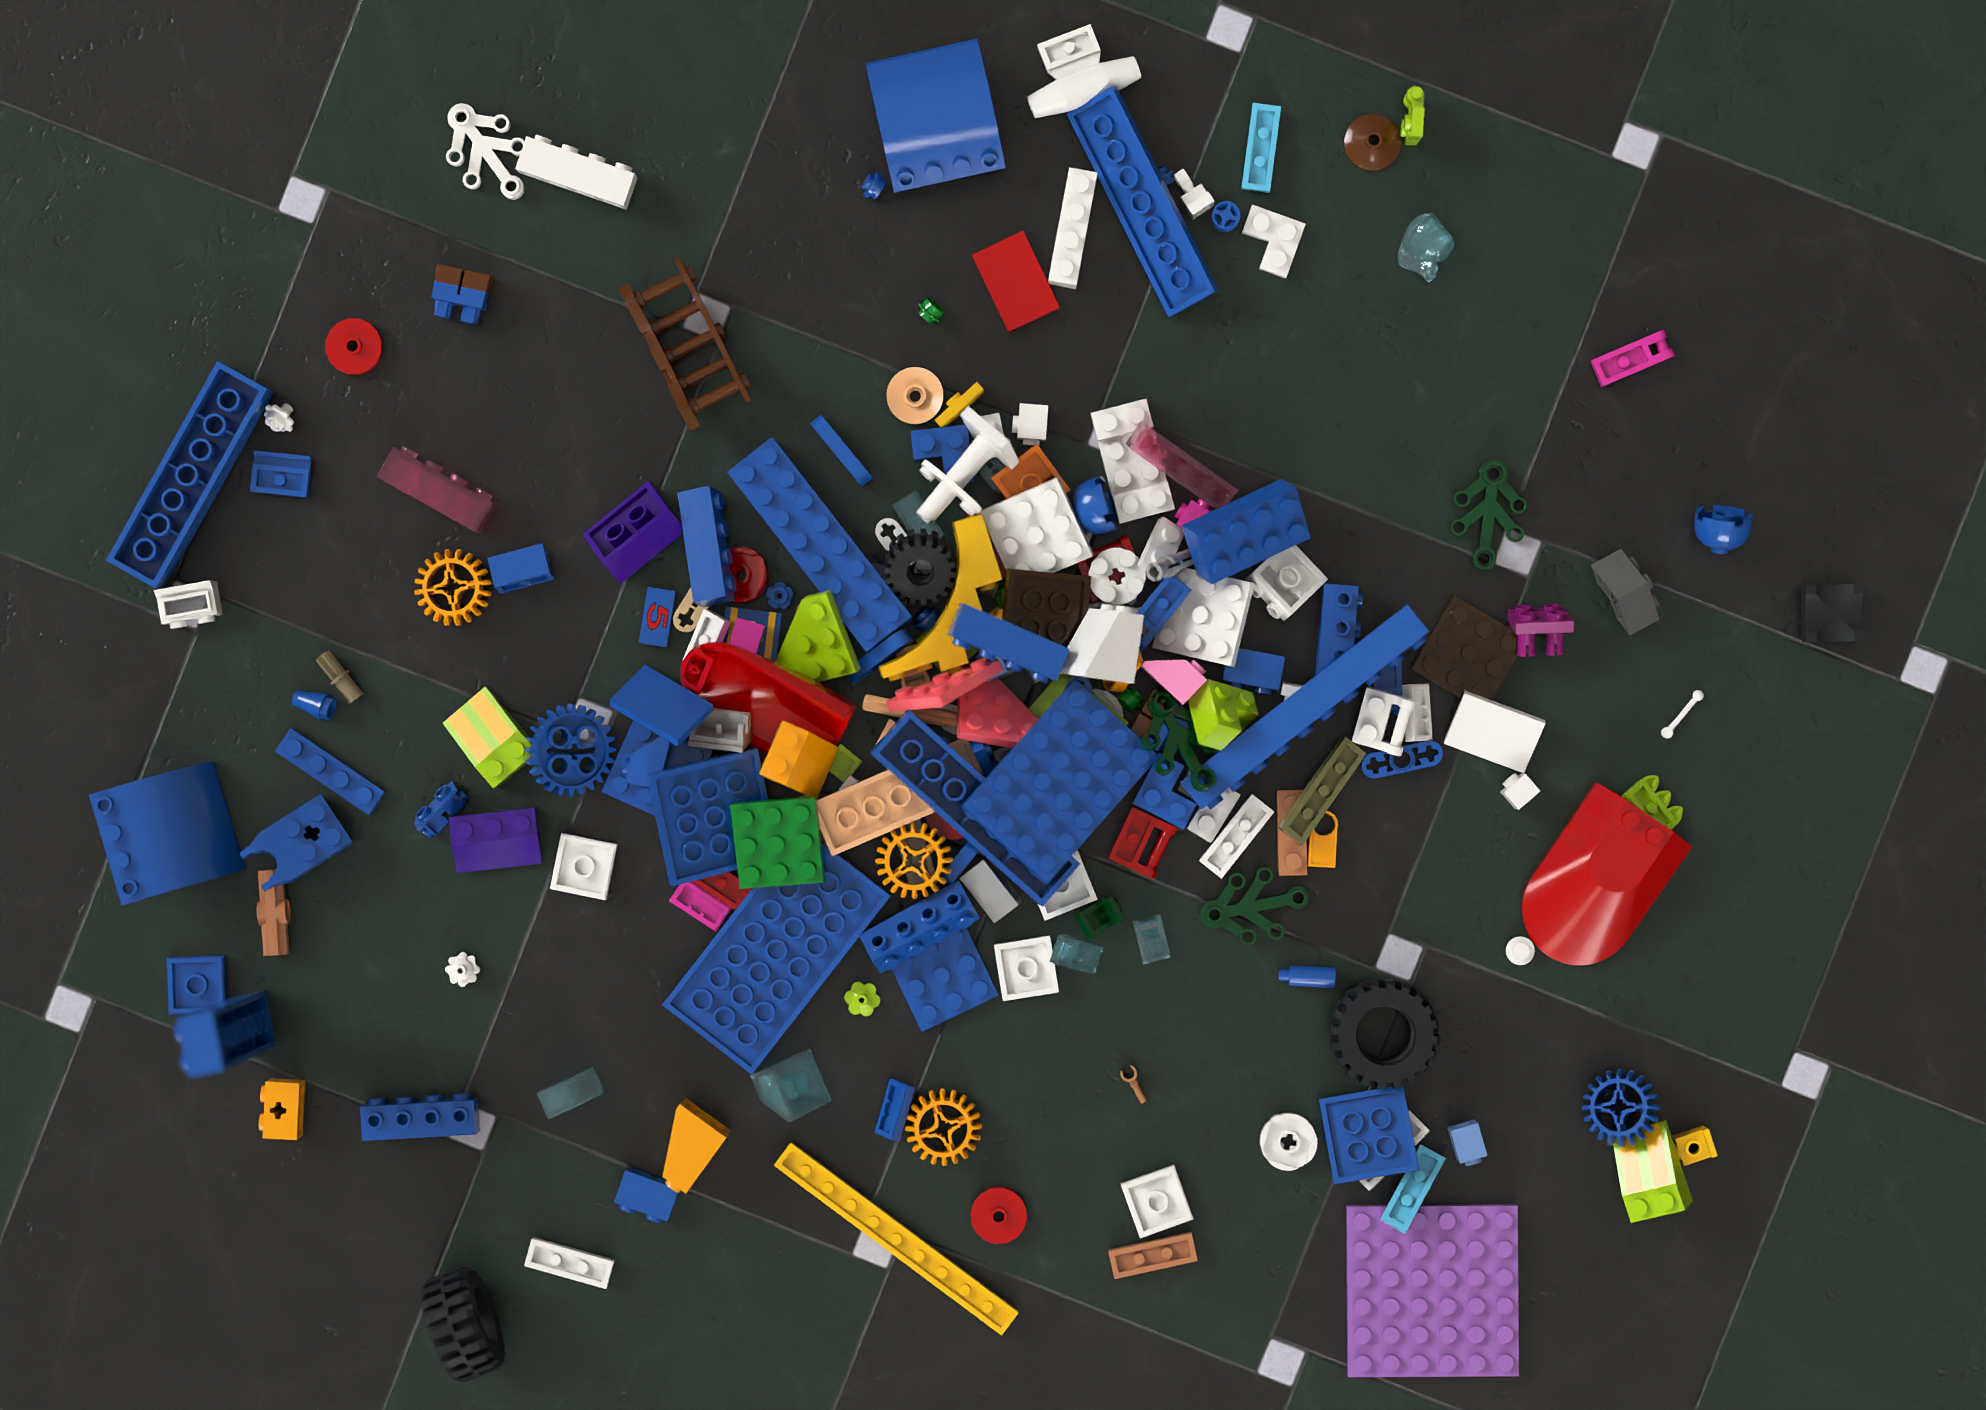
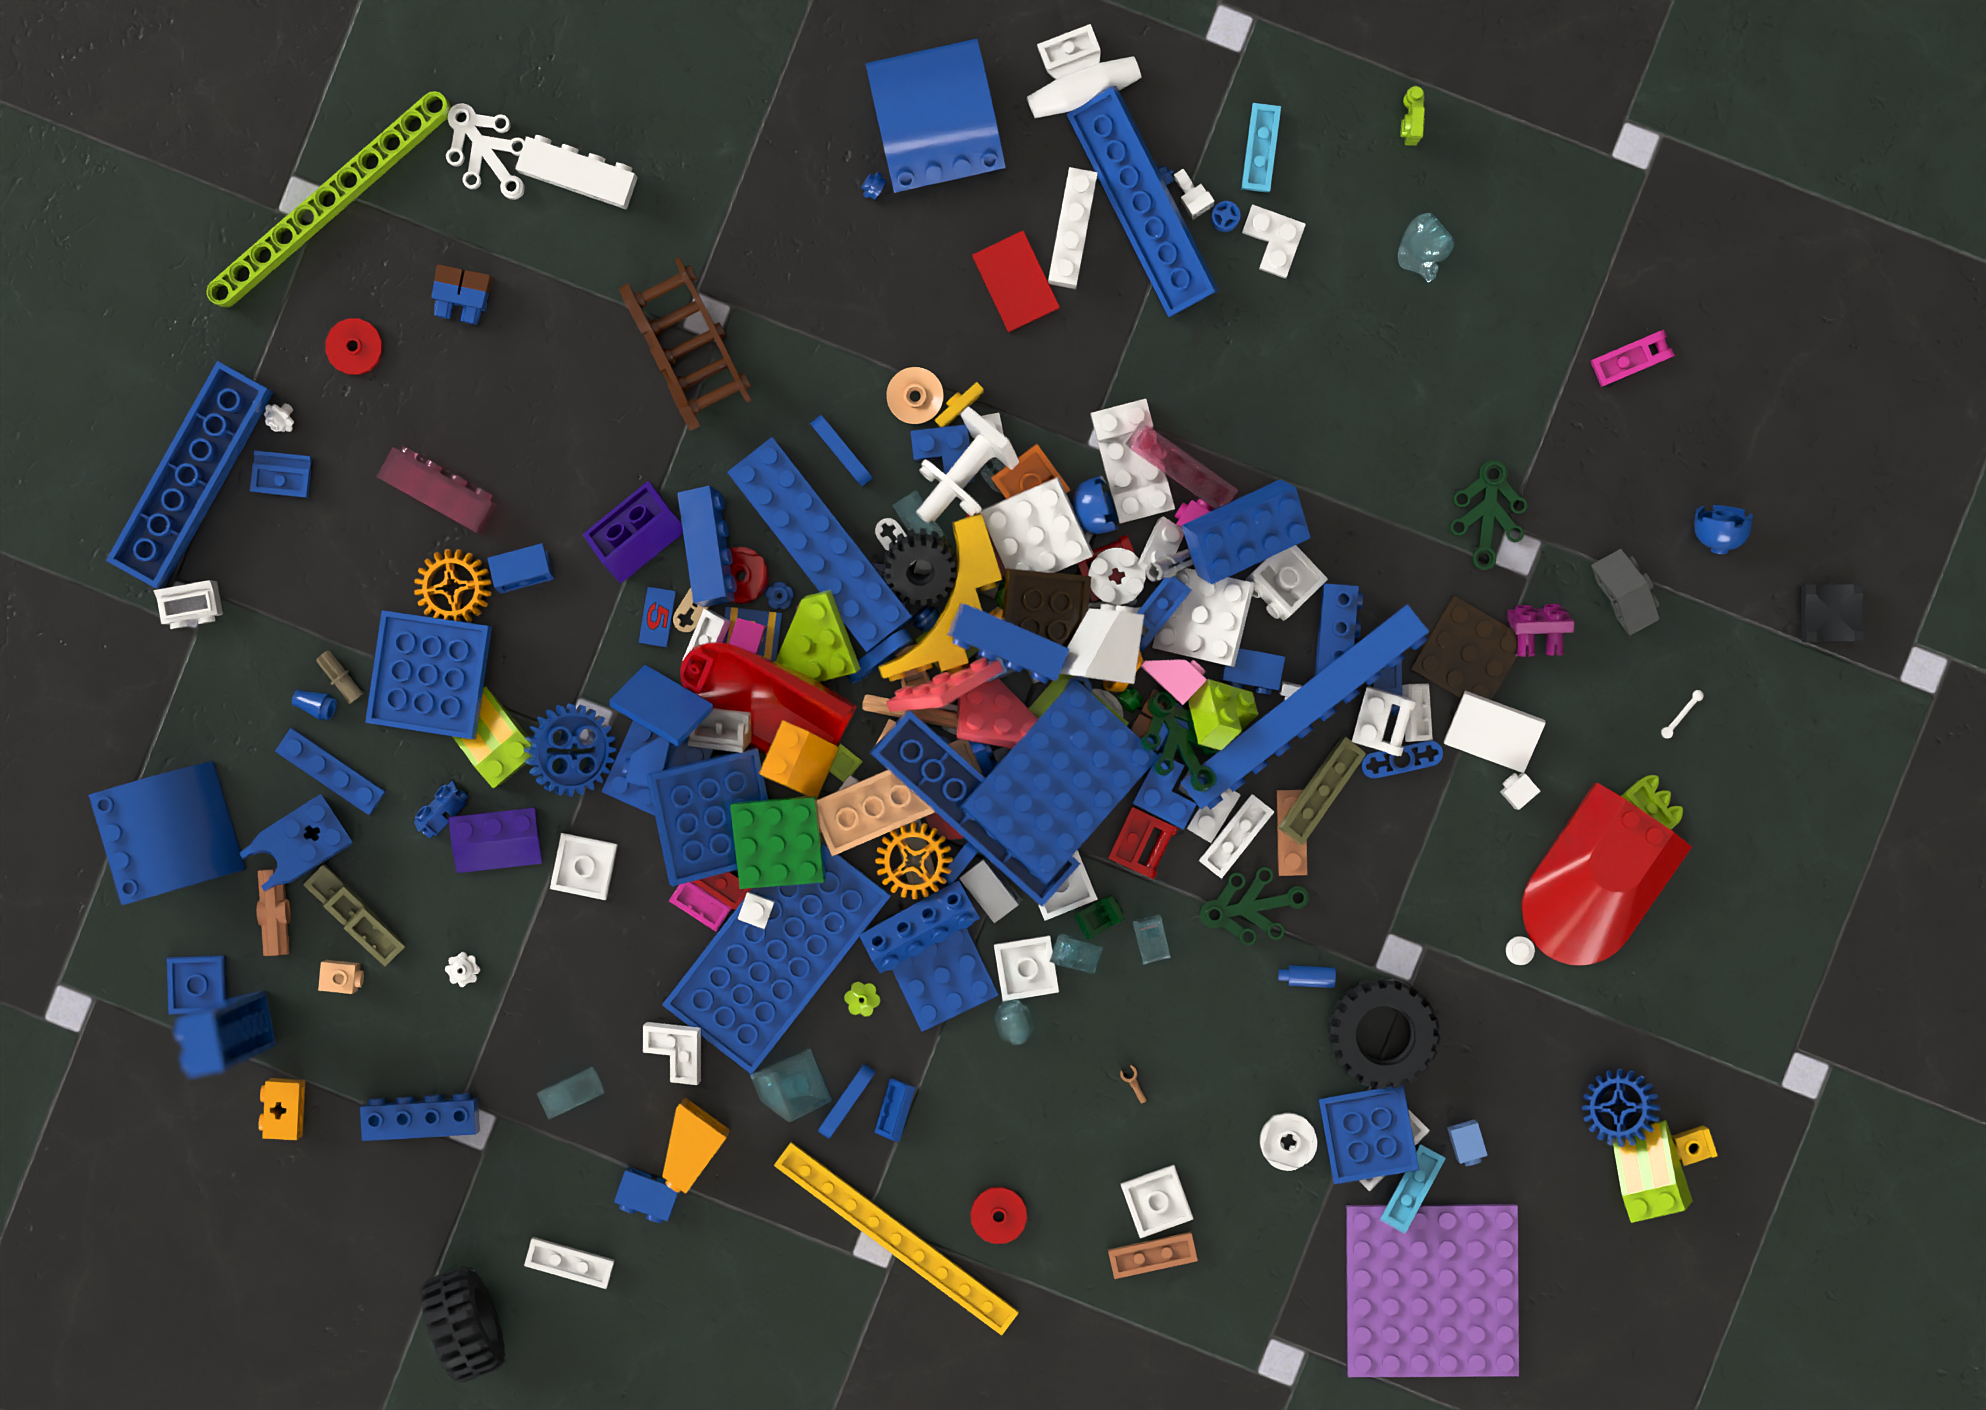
light orange gear [905,1088,982,1166] -> none
green plate [918,297,945,323] -> none
white brick [1012,403,1048,446] -> none
light orange piece [1307,811,1338,868] -> none
reddish brown dish [1344,114,1401,171] -> none
none -> lime beam [206,91,451,308]
none -> olive slope [303,863,405,966]
none -> light nougat brick [318,960,364,994]
none -> blue plate [365,610,492,739]
none -> white plate [643,1022,701,1085]
none -> white plate [738,892,775,929]
none -> blue beam [817,1063,876,1139]
none -> clear light blue head [994,1000,1034,1045]

